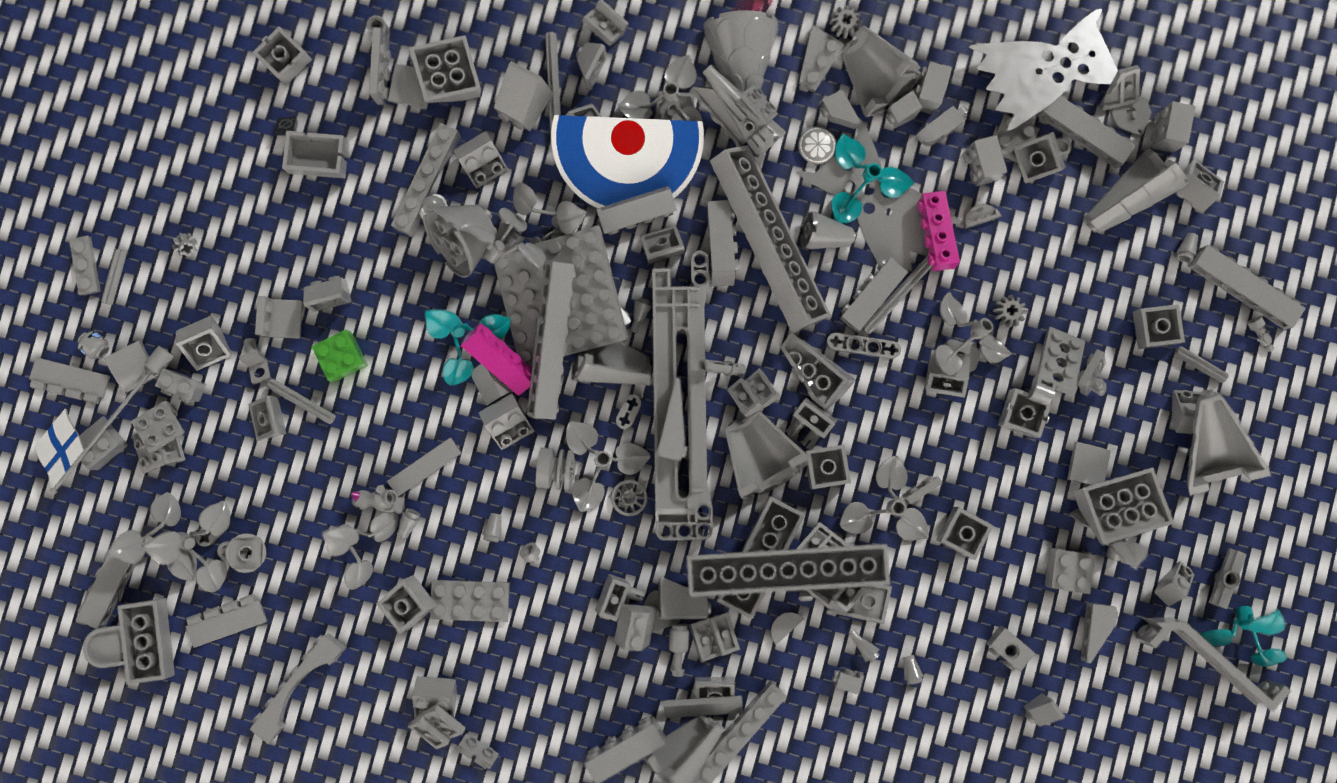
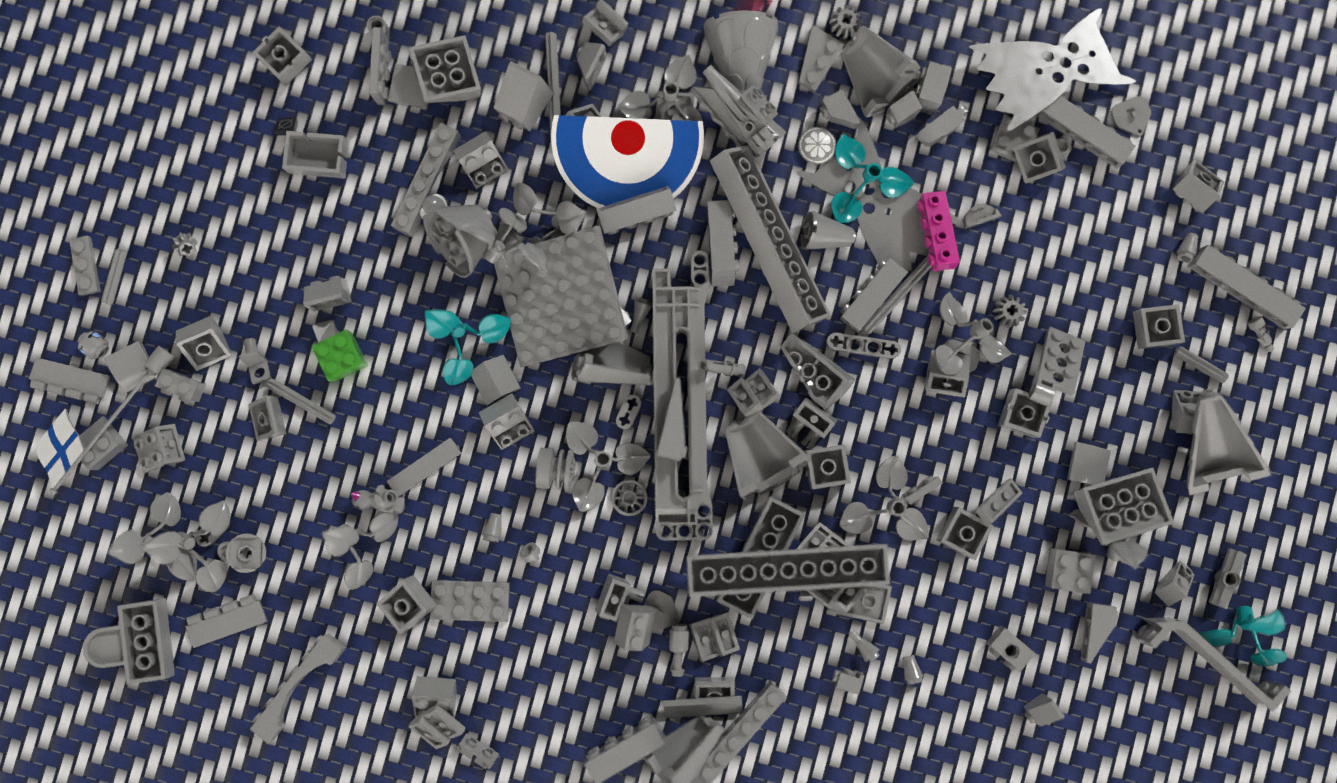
light grey brick [76,551,137,629] -> none
light grey bracket [131,400,185,453] -> none
light grey bracket [255,296,303,339] -> none
light grey cone [397,508,420,539] -> none
dark pink brick [461,323,532,396] -> none
light grey brick [527,260,575,419] -> none
light grey slope [640,226,685,264] -> none
light grey slope [658,578,711,620] -> none
light grey tile [771,612,804,645] -> none
light grey brick [964,135,1007,186] -> none
light grey plate [1077,349,1107,396] -> none
light grey cone [1085,148,1189,233] -> none
light grey wing [1100,65,1140,111] -> none
light grey brick [1150,101,1196,153] -> none
none -> light grey slope [312,320,338,343]
none -> light grey tile [975,478,1022,526]

